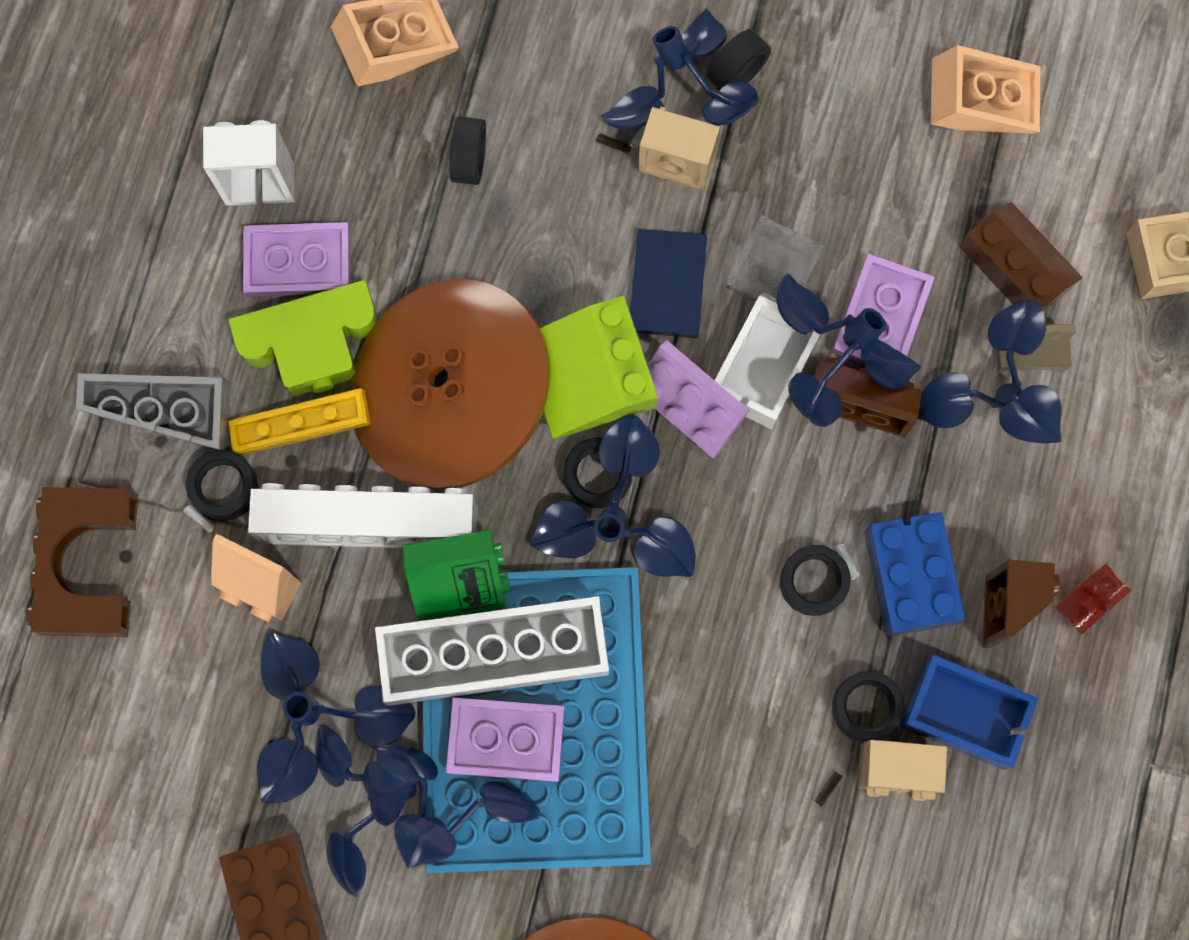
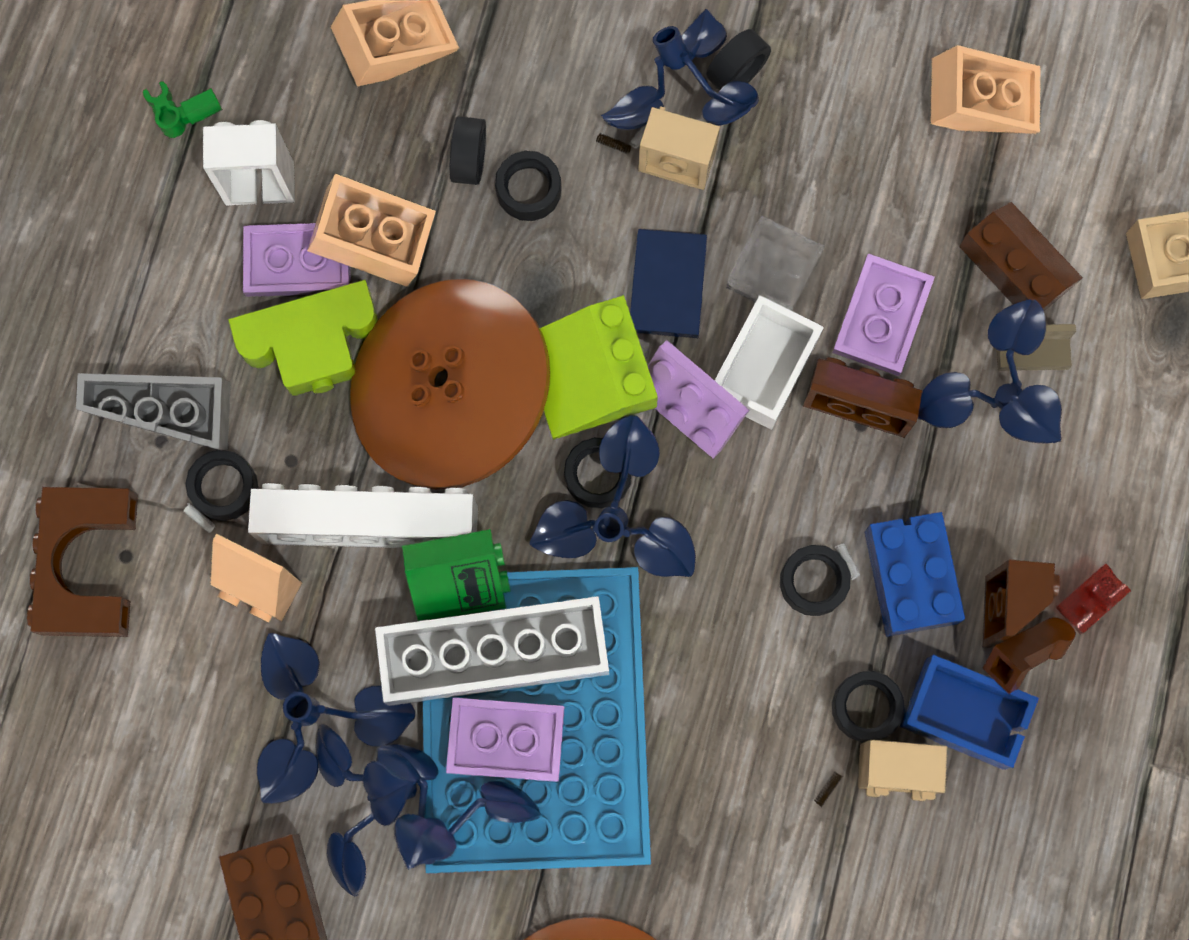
yellow tile [228,388,371,456] -> none
dark blue plant [776,273,921,427] -> none
none -> green bar [143,81,223,138]
none -> light nougat brick [307,174,436,287]
none -> black tyre [495,151,562,221]
none -> reddish brown leg [982,617,1076,694]

